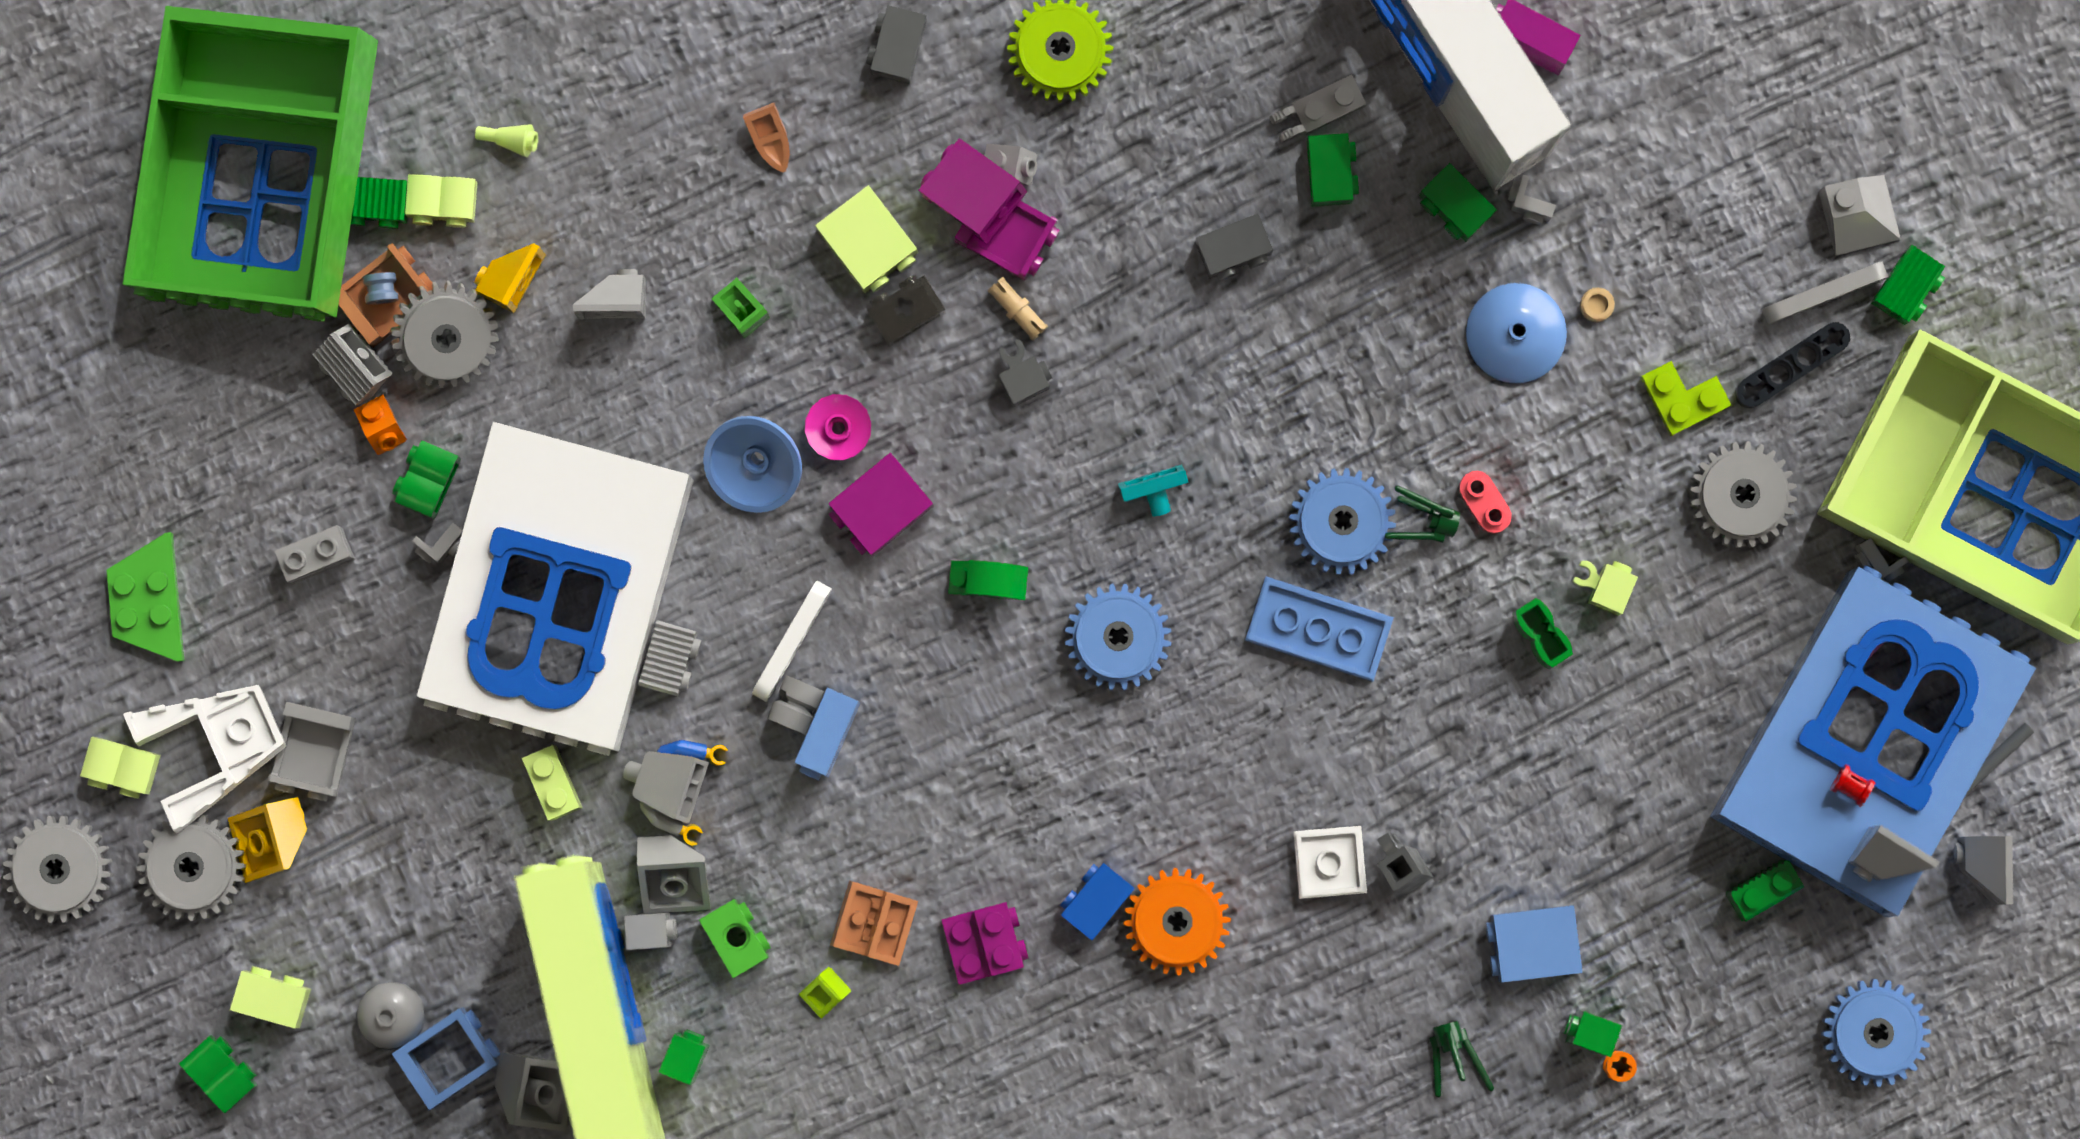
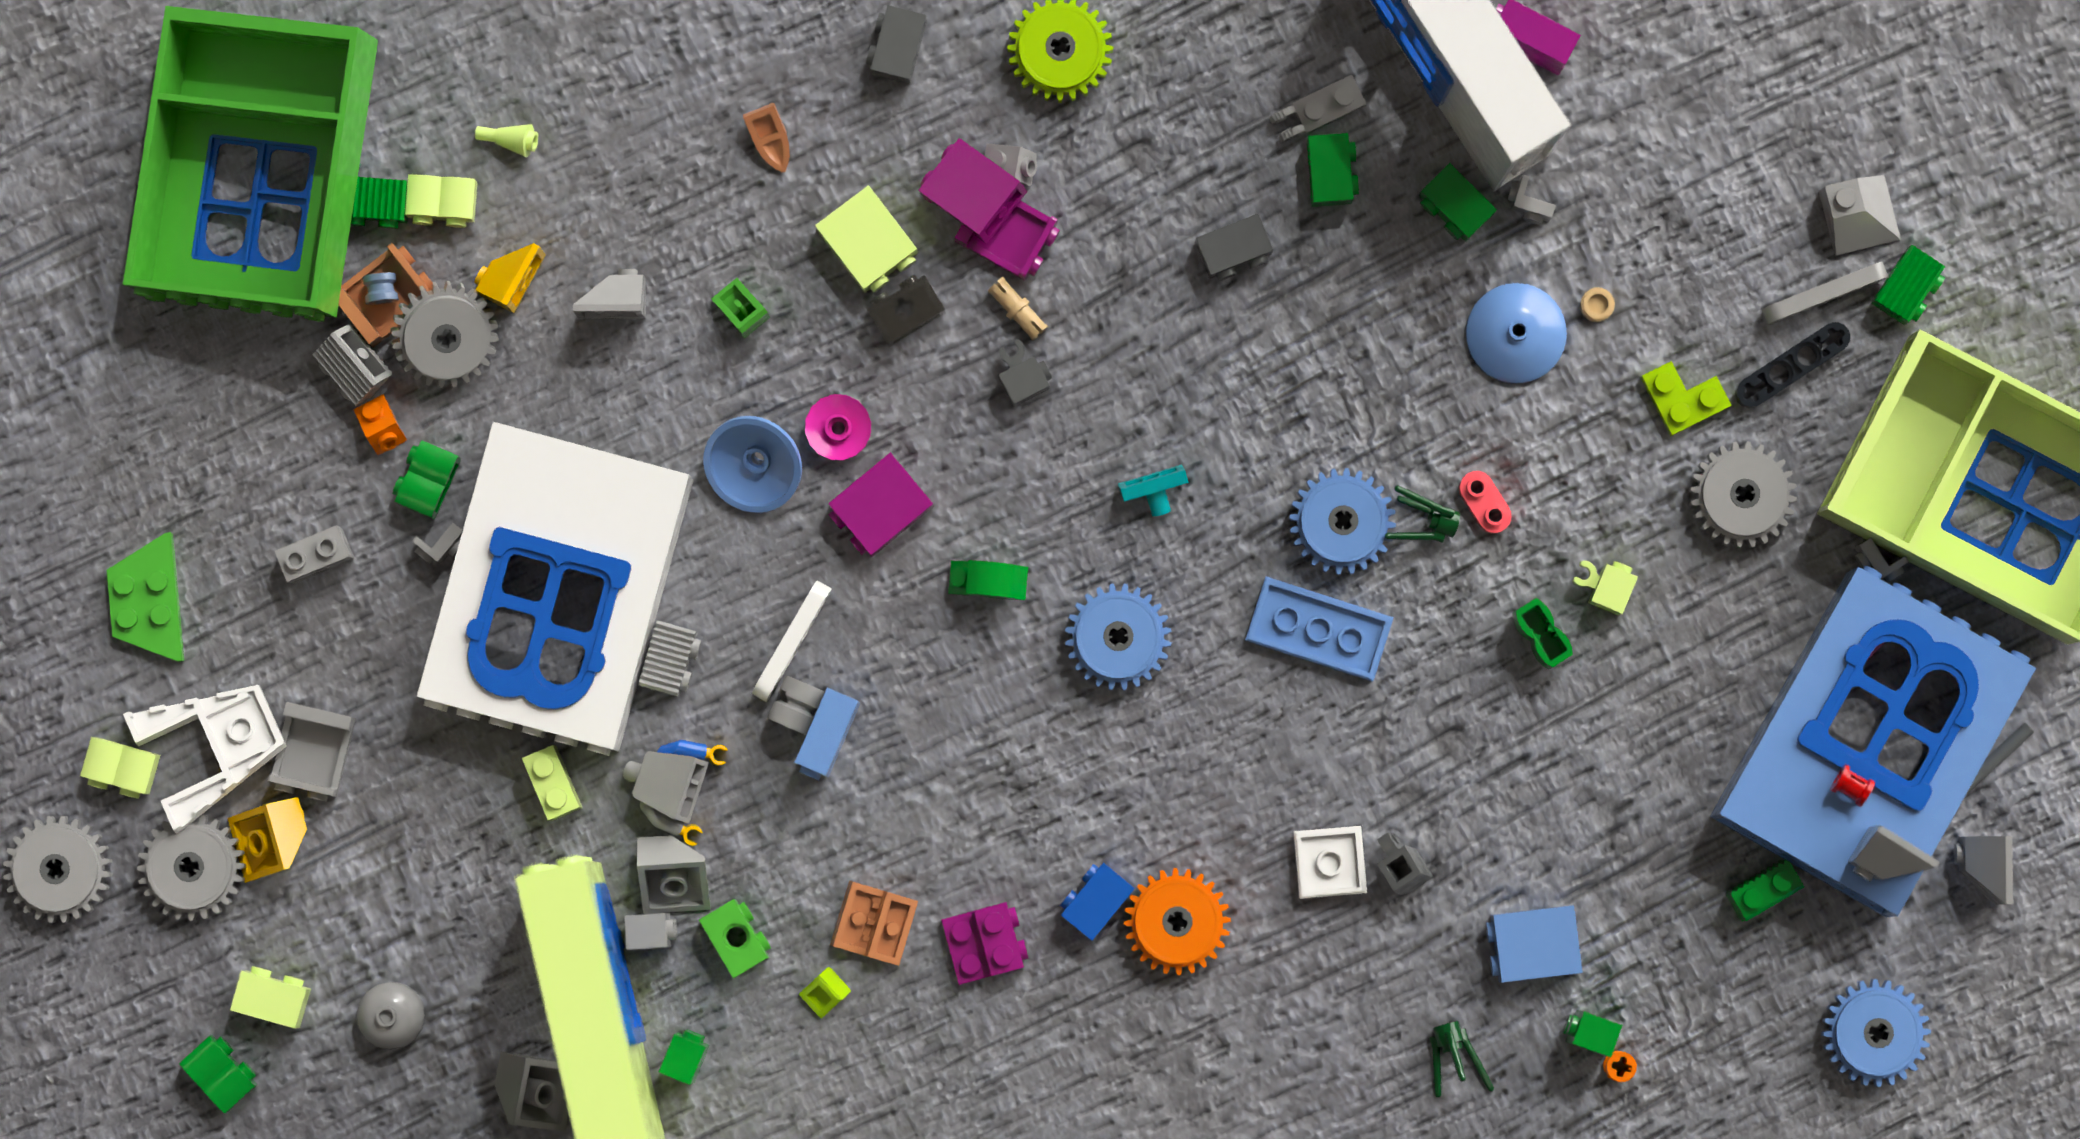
medium blue window [392,1007,500,1110] -> none

